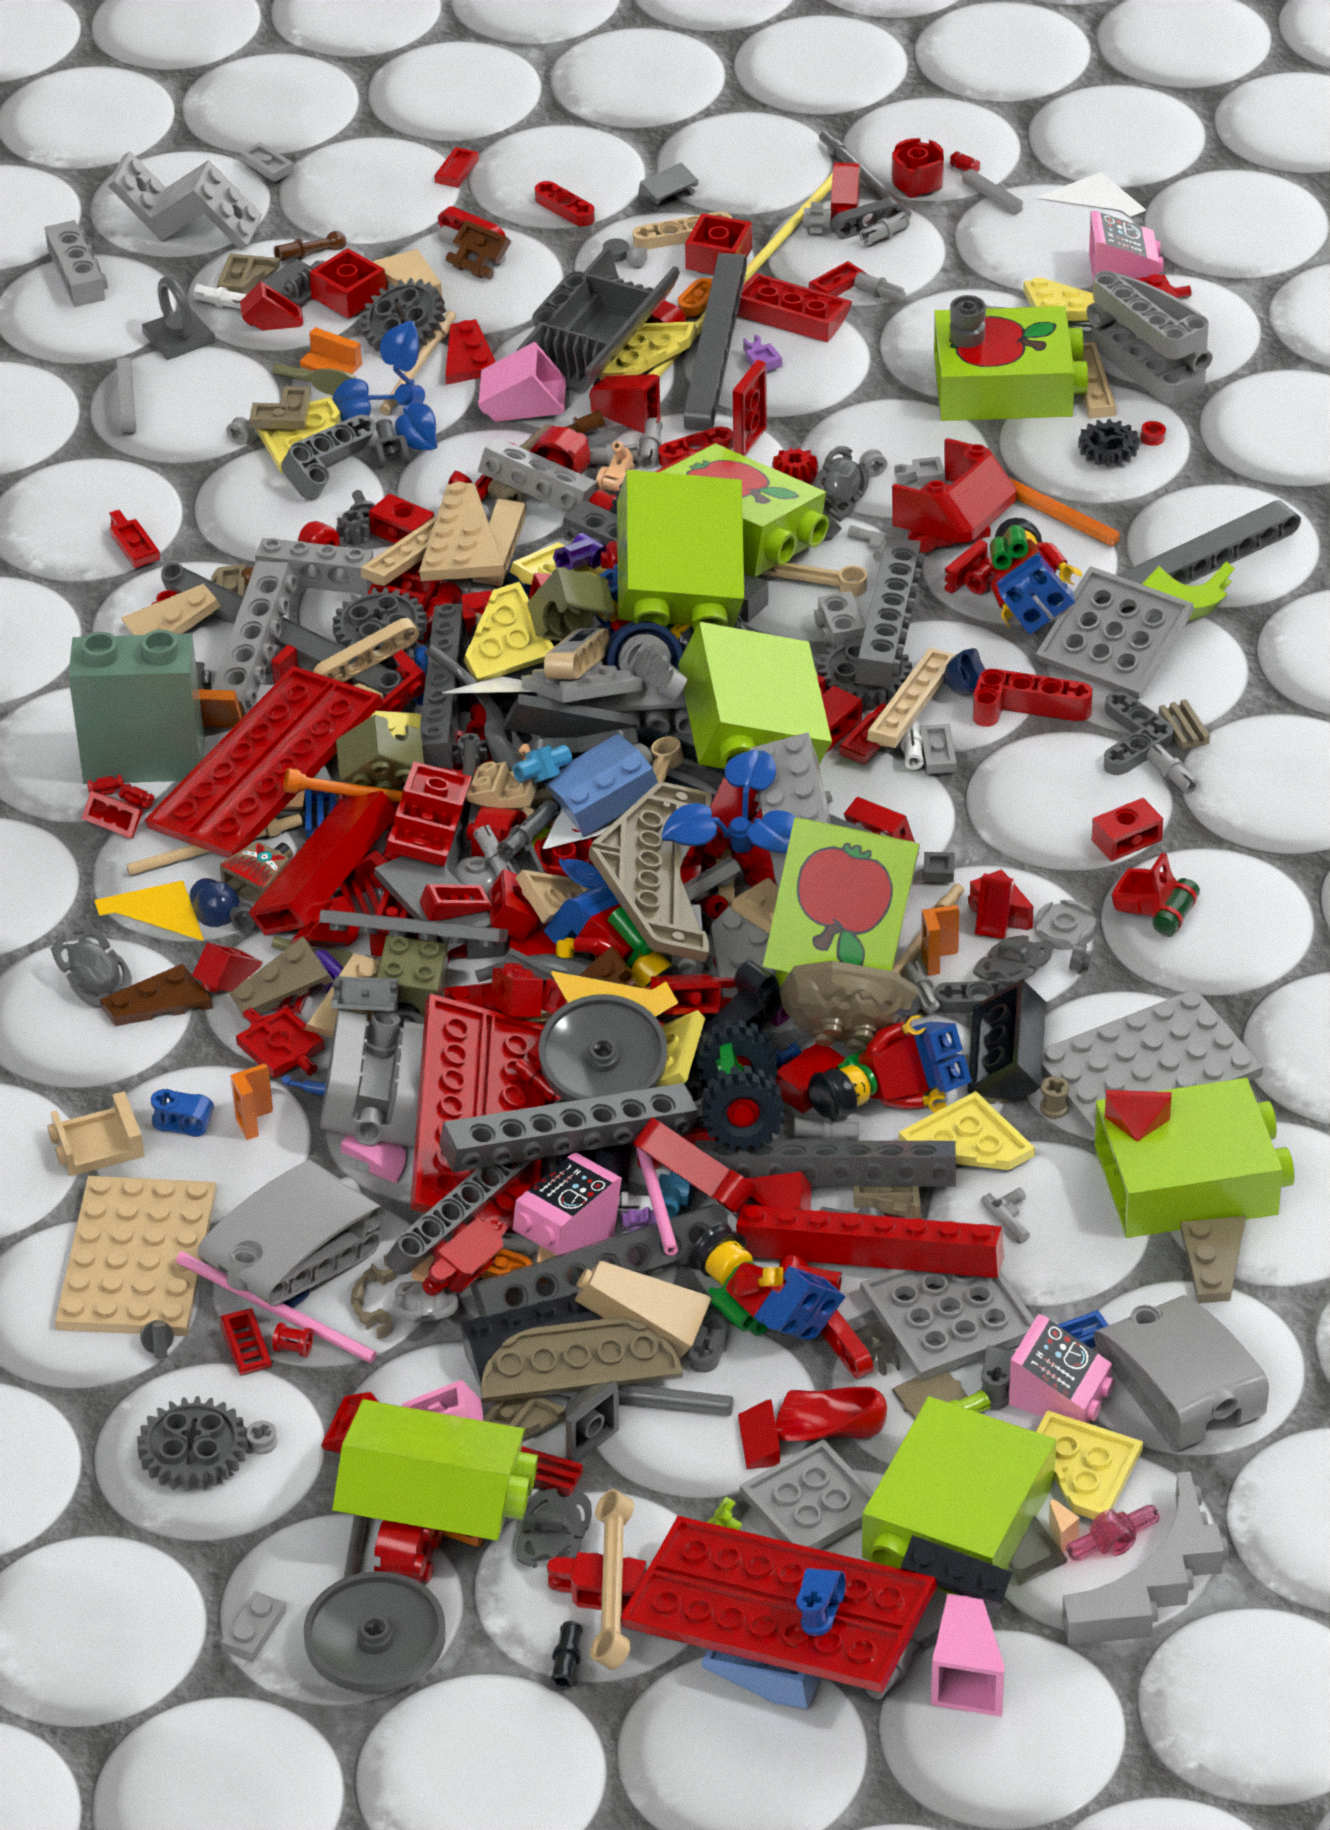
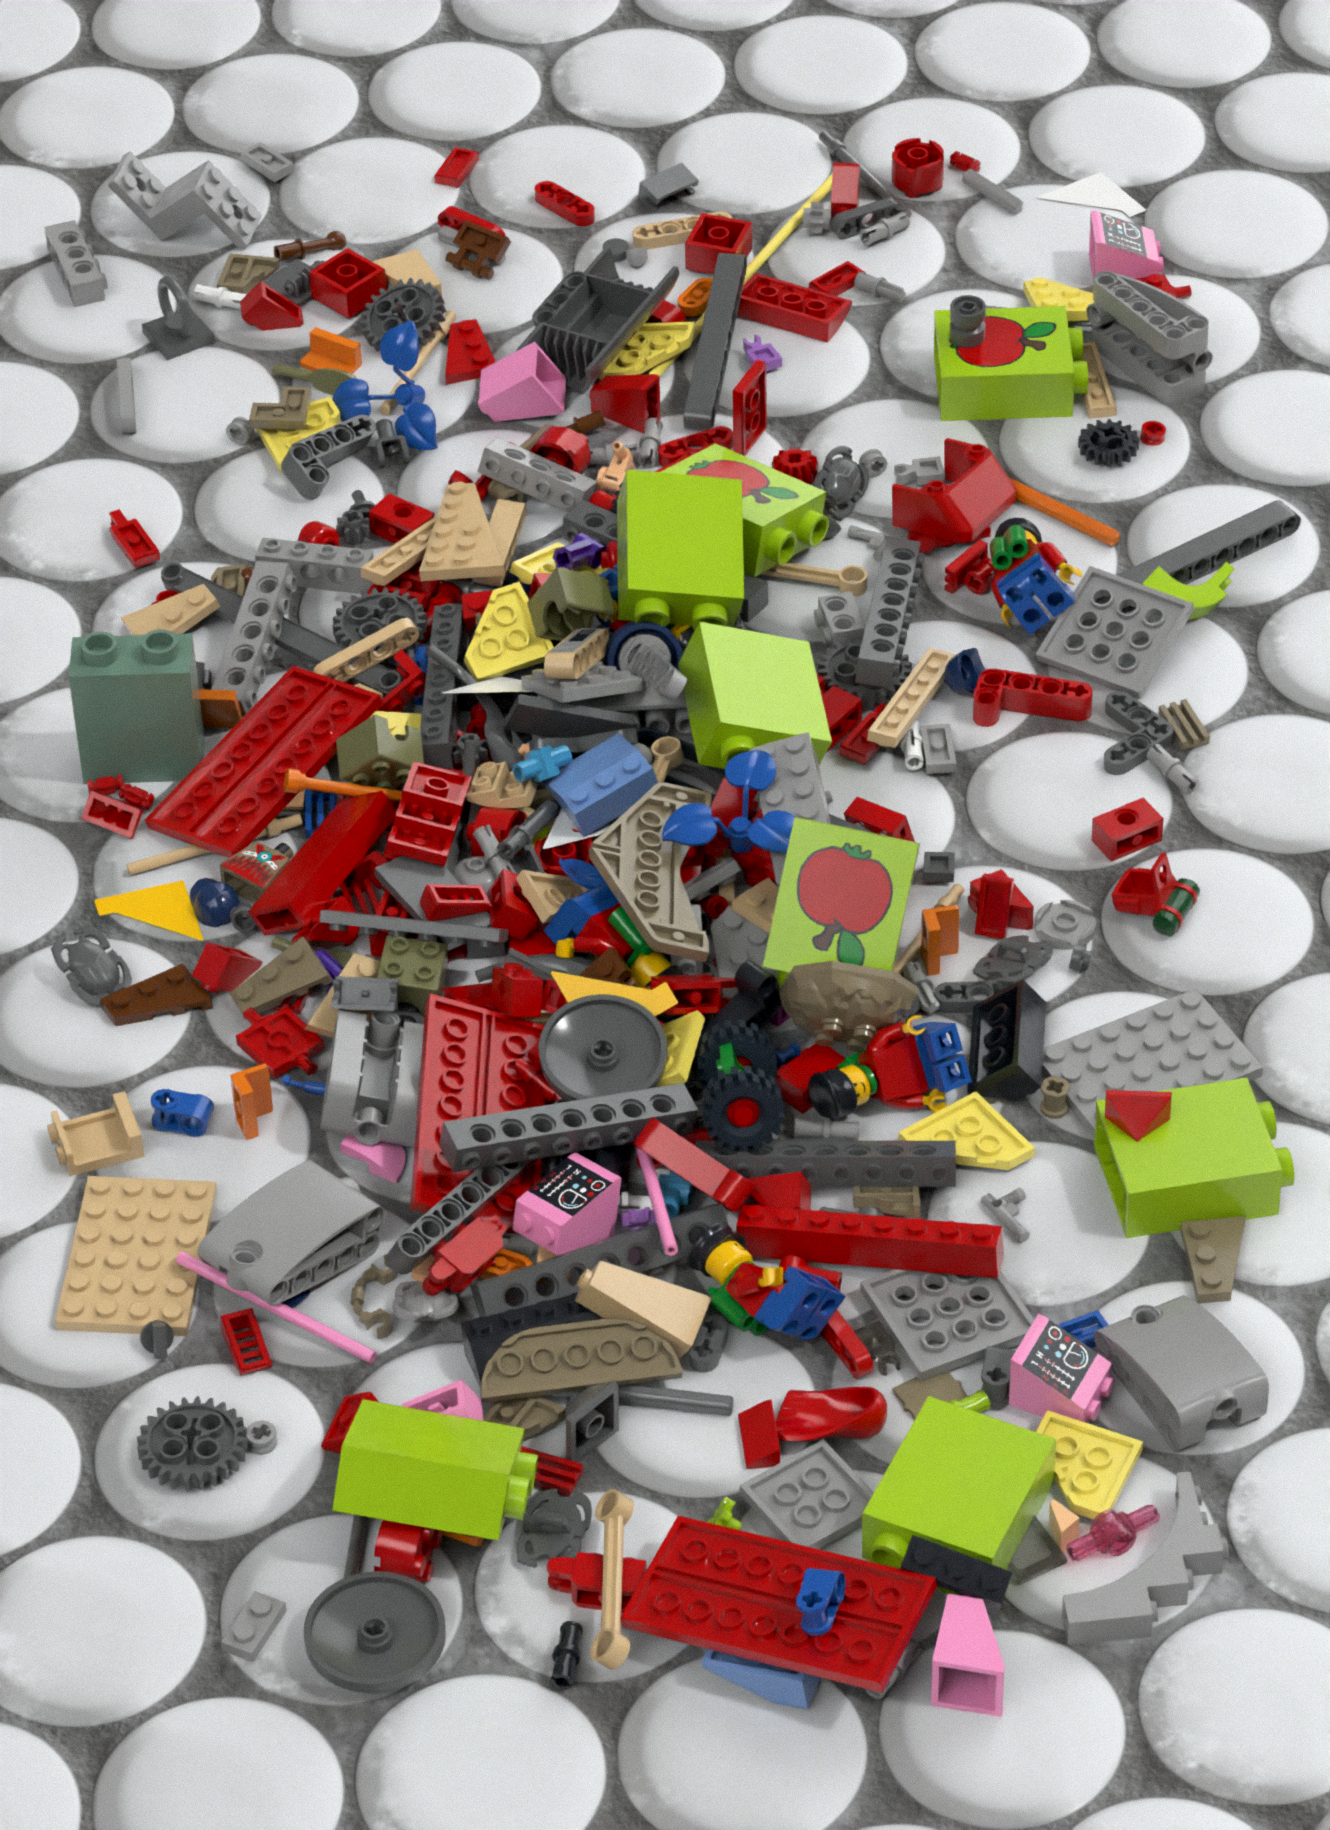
red tile [271,645,298,684] -> none
red bush [272,1322,314,1358] -> none

